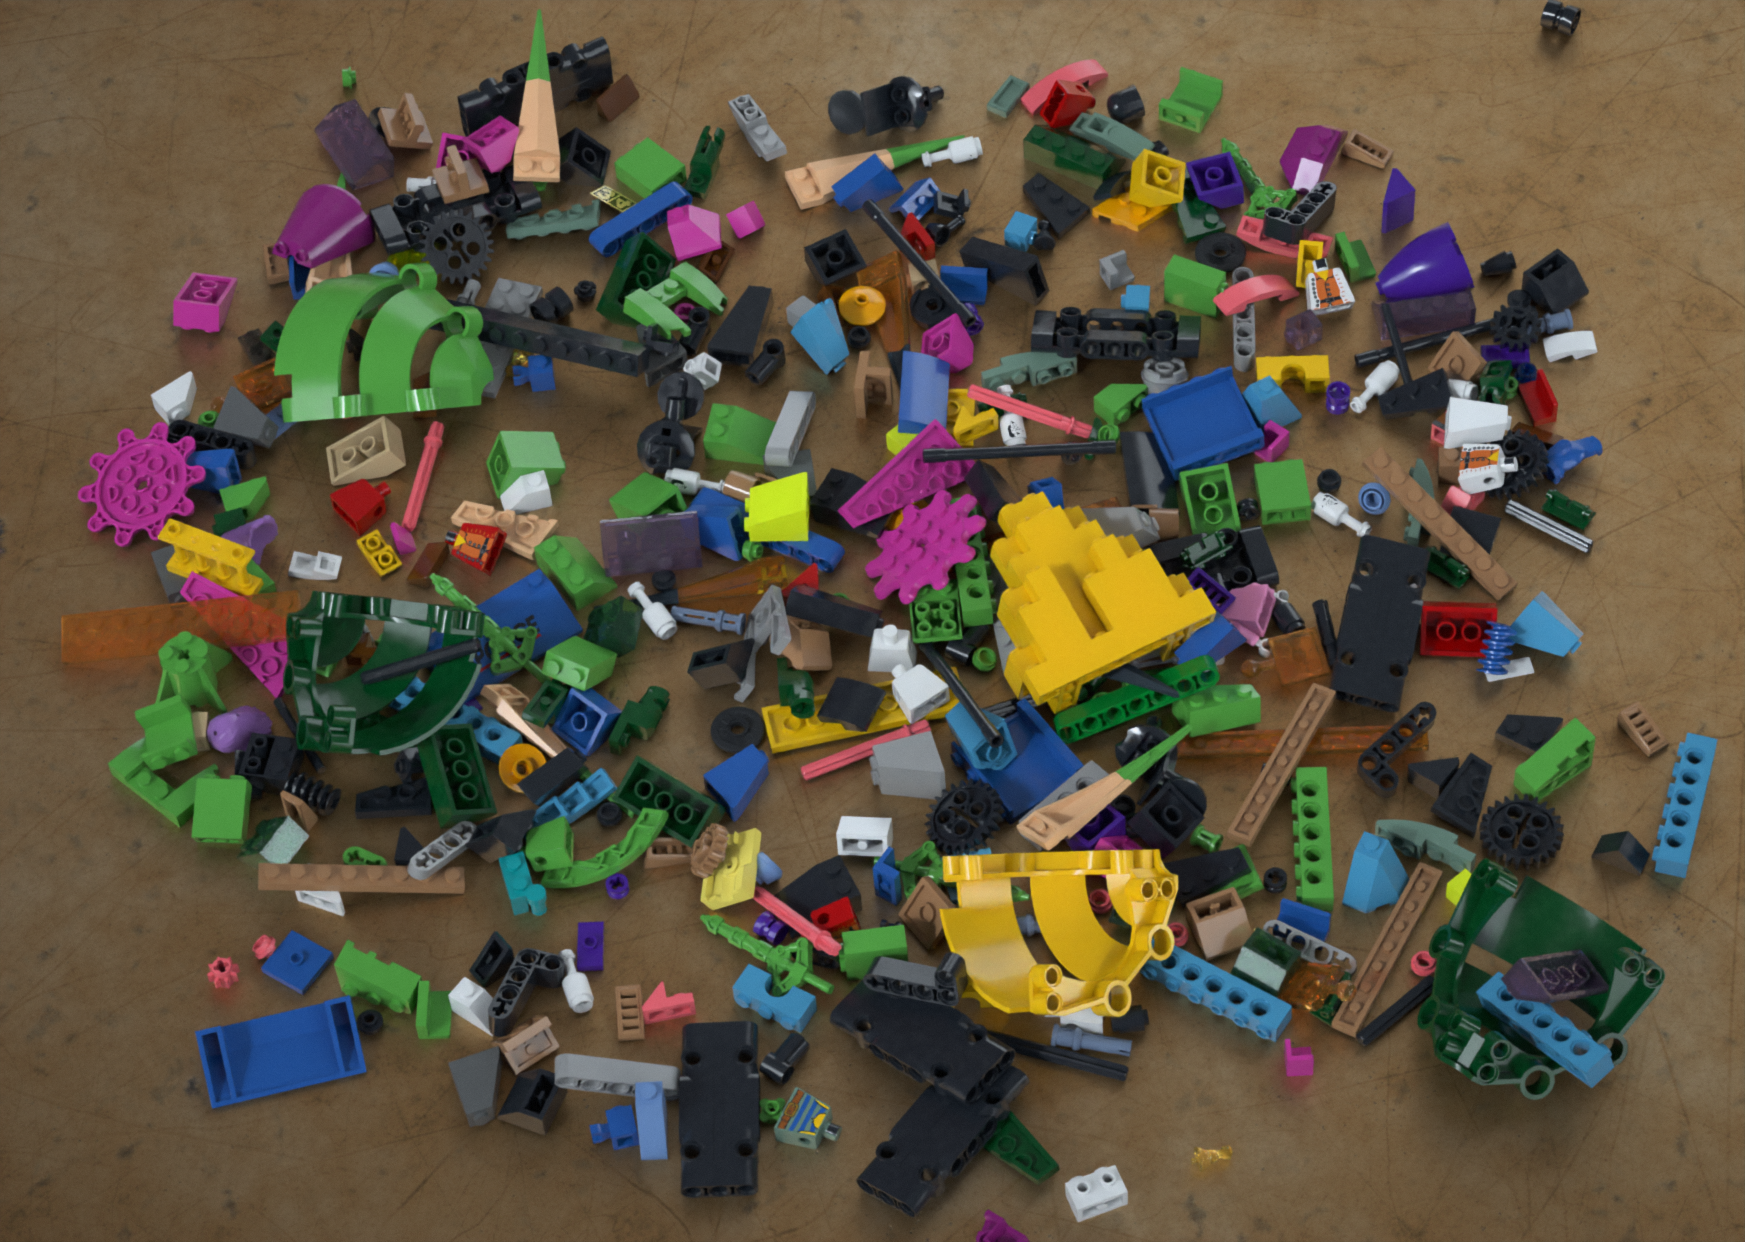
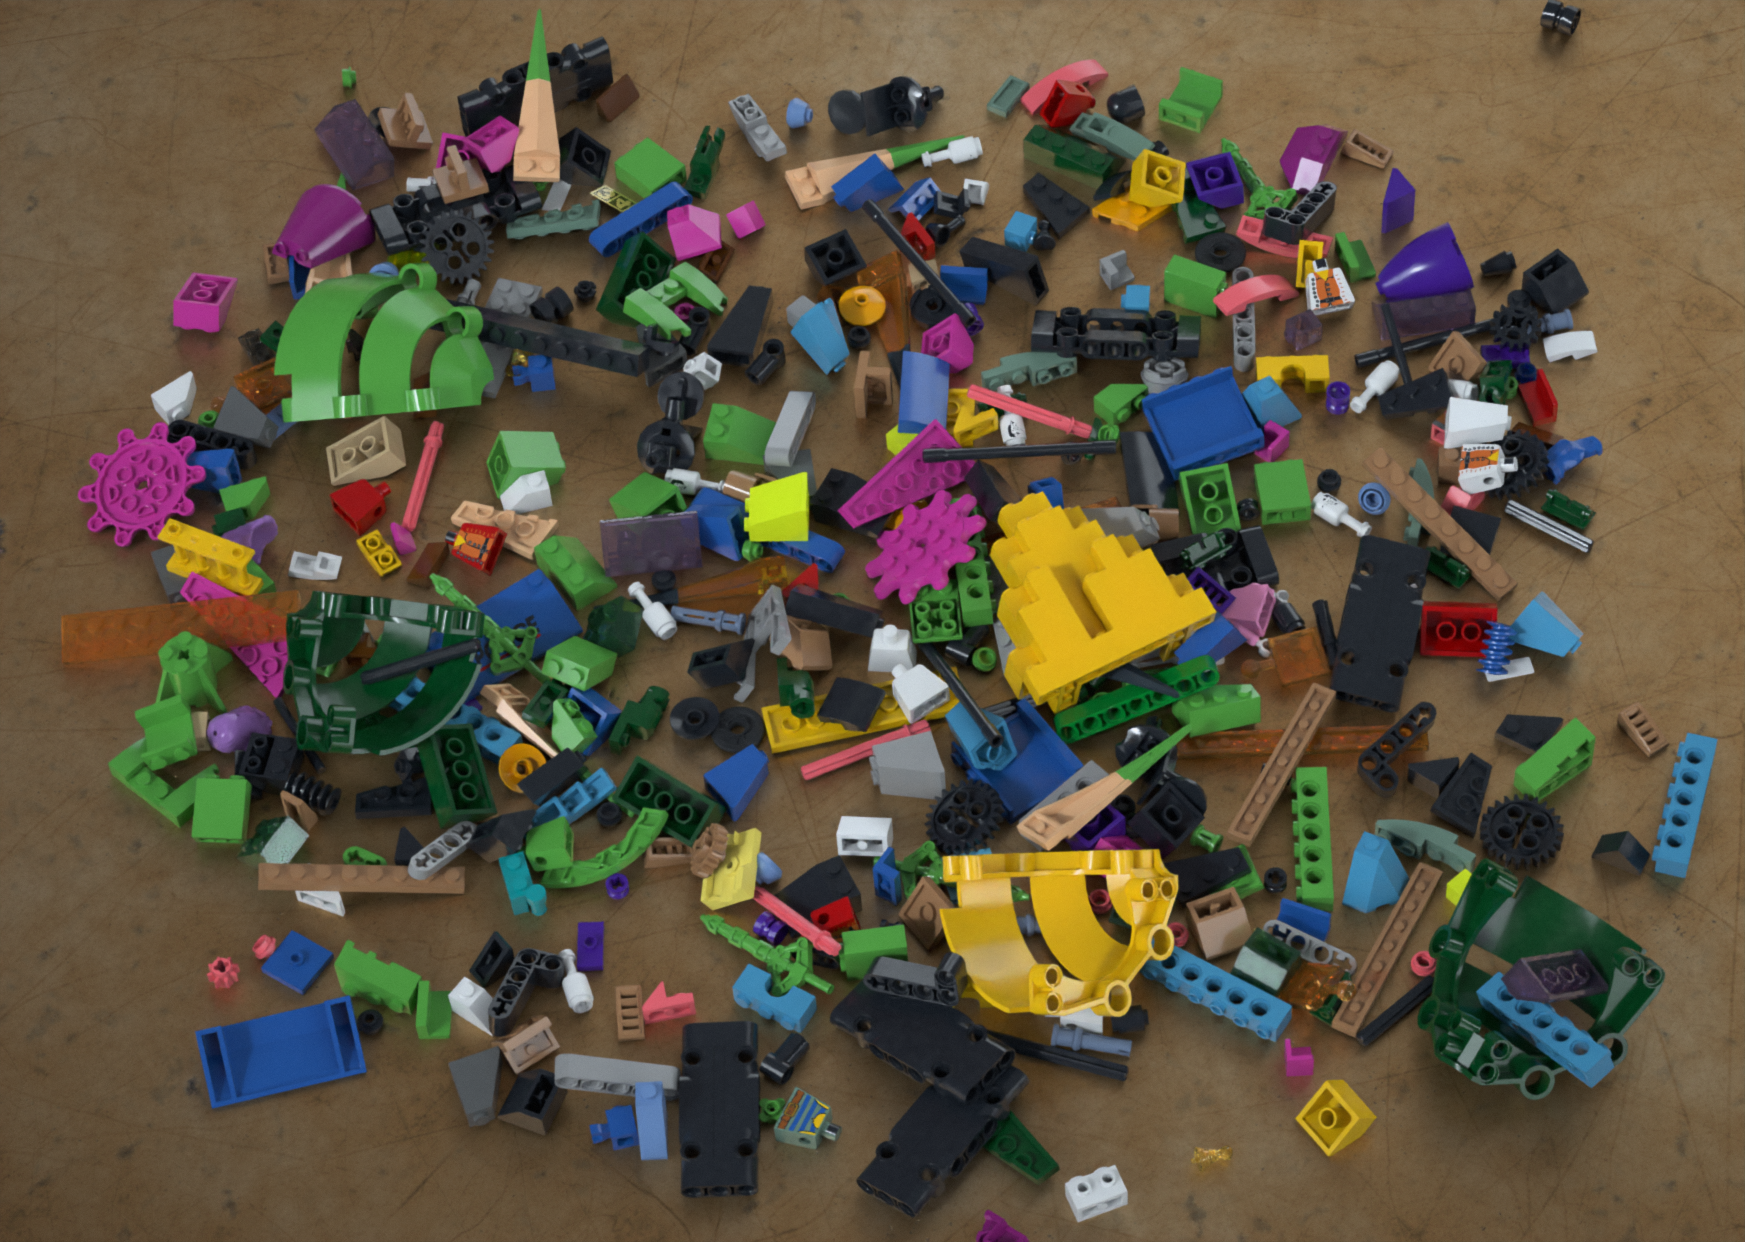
none -> white sticker [542,179,571,211]
none -> bright green slope [551,698,598,753]
none -> black dish [670,697,720,740]
none -> medium blue cone [786,98,813,129]
none -> white slope [963,179,989,205]
none -> yellow slope [1295,1080,1377,1157]

